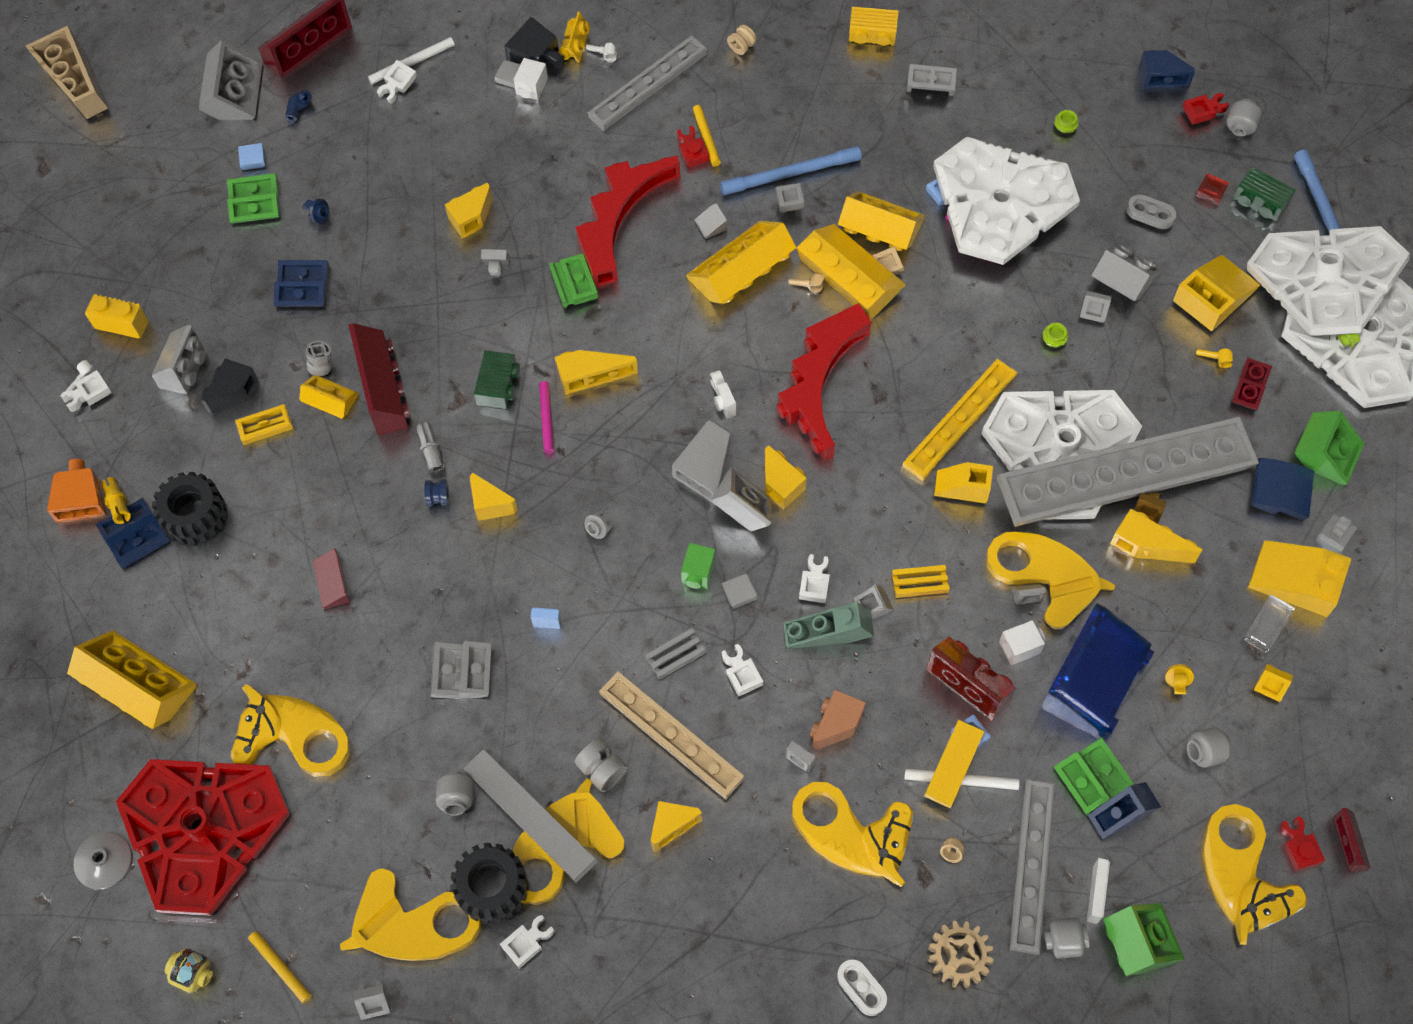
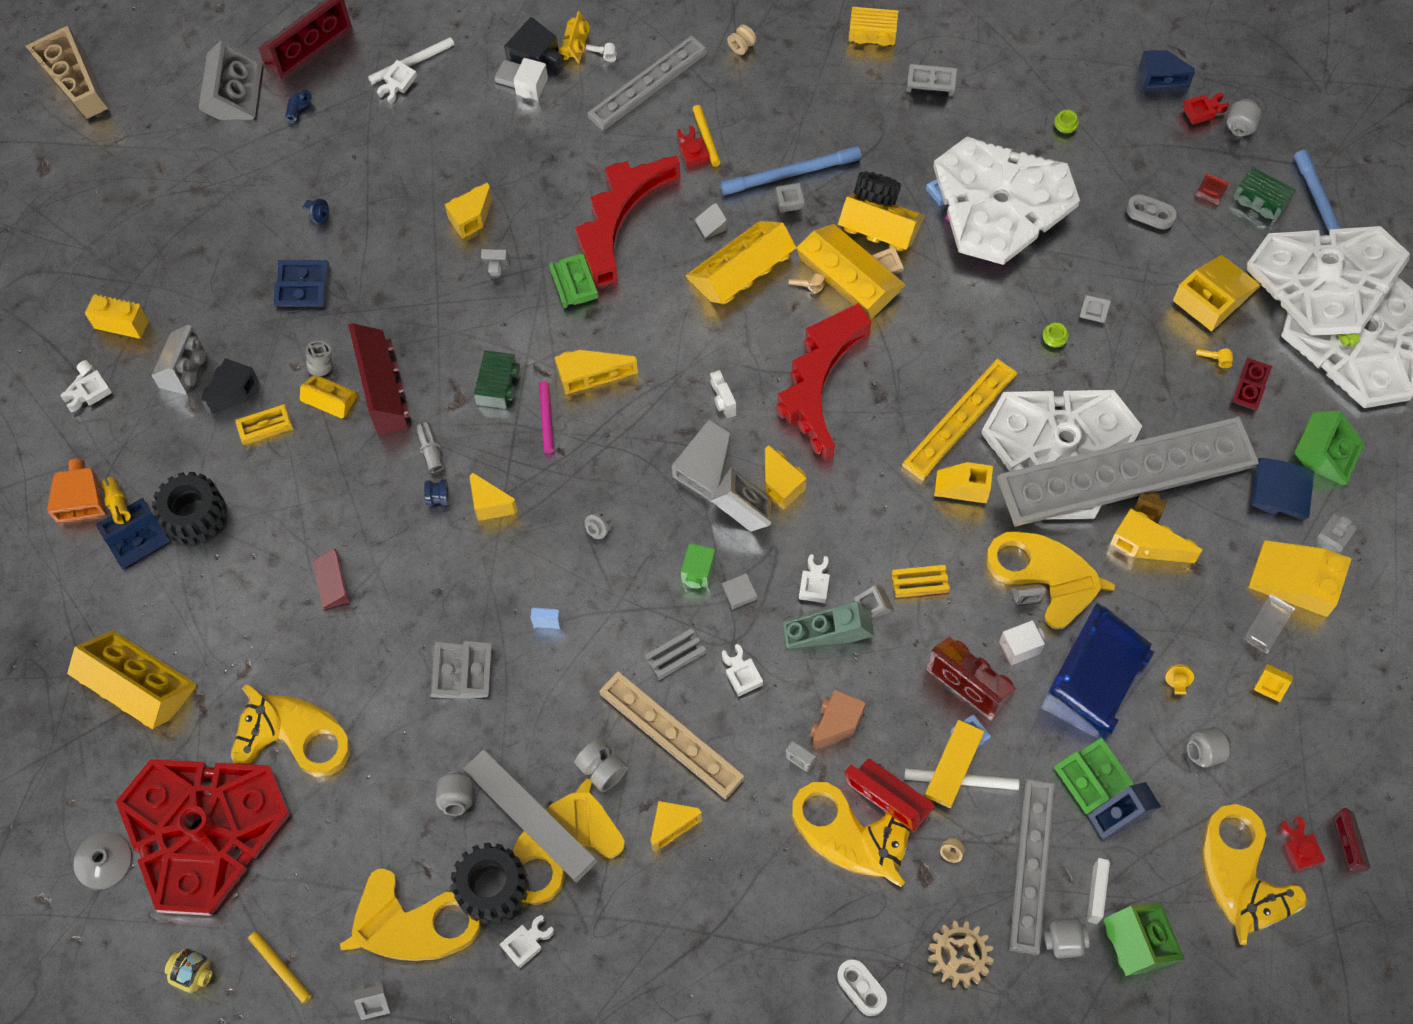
bright green slope [227,173,280,224] -> none
light blue tile [238,143,266,171] -> none
light grey slope [1091,245,1161,301] -> none
none -> red panel [844,759,934,832]
none -> black tyre [854,171,901,206]

